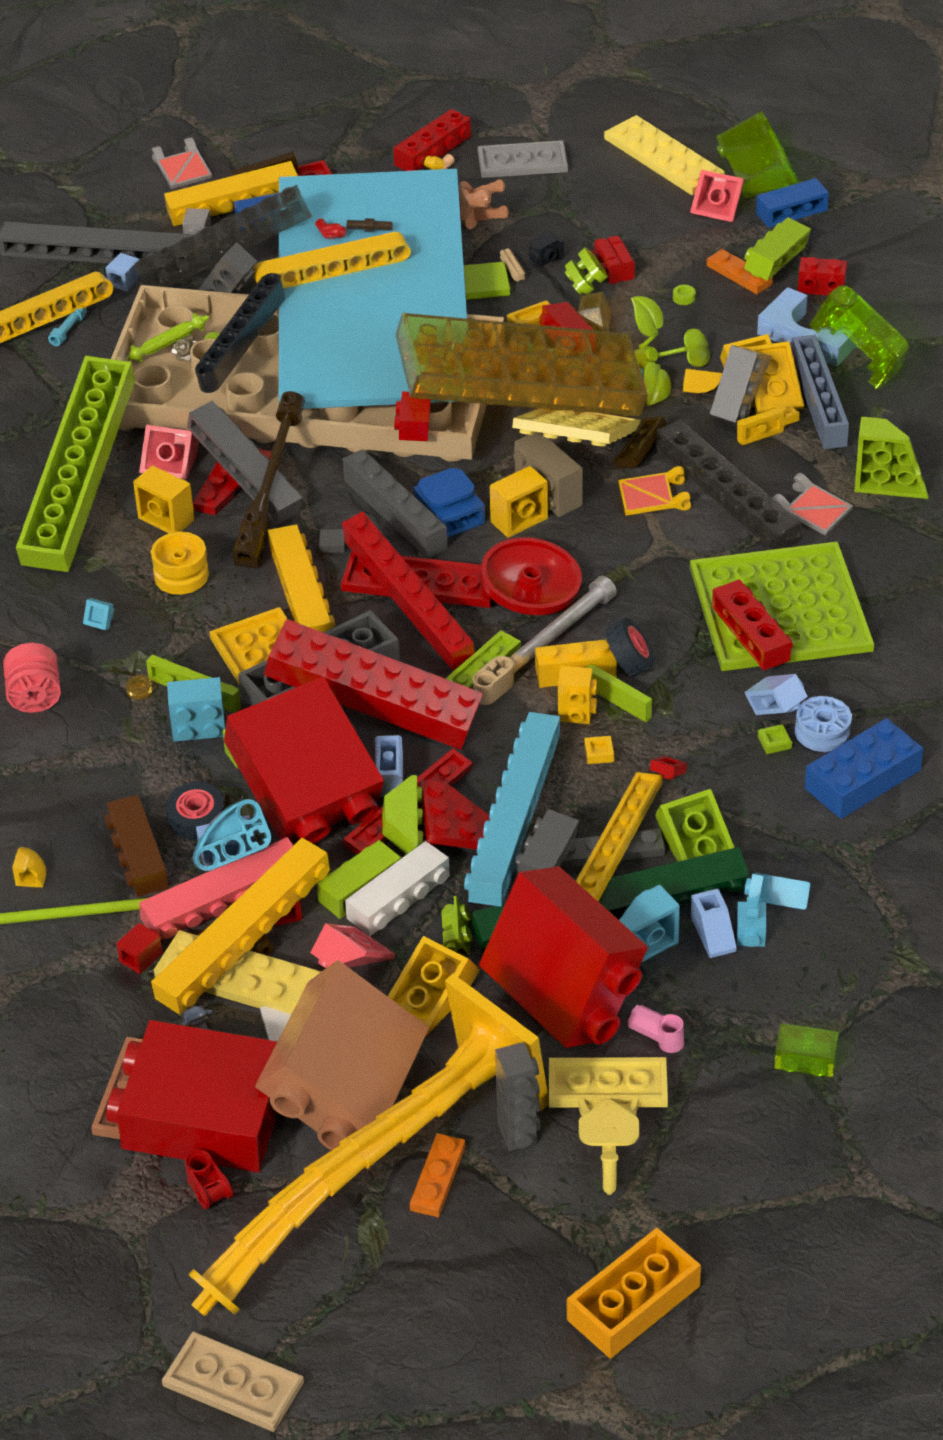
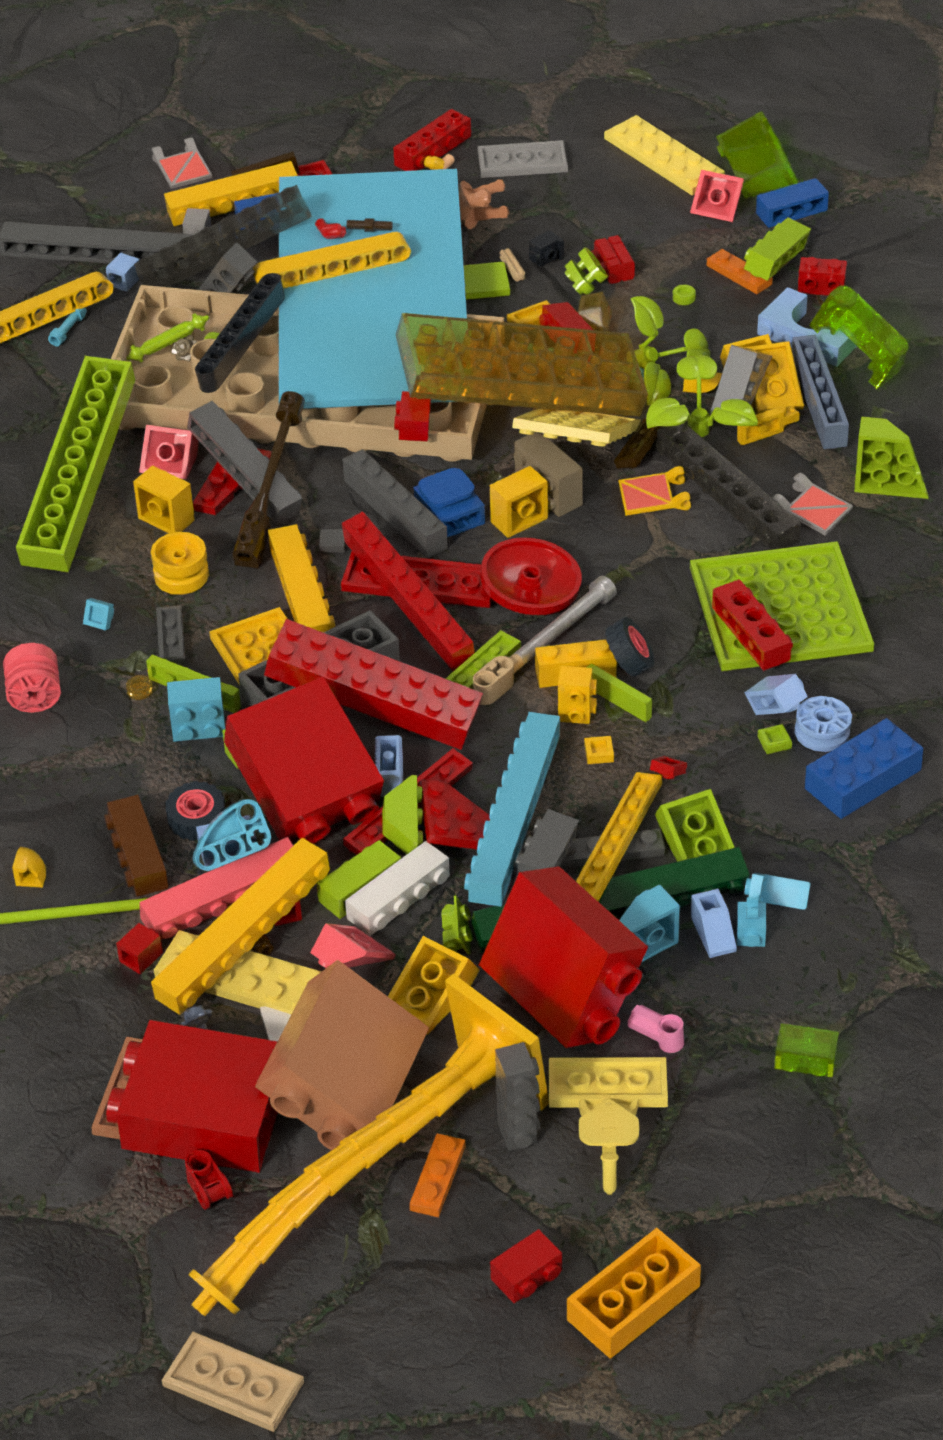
none -> dark grey tile [156,605,186,665]
none -> red brick [490,1229,562,1303]
none -> lime plant [646,355,758,437]

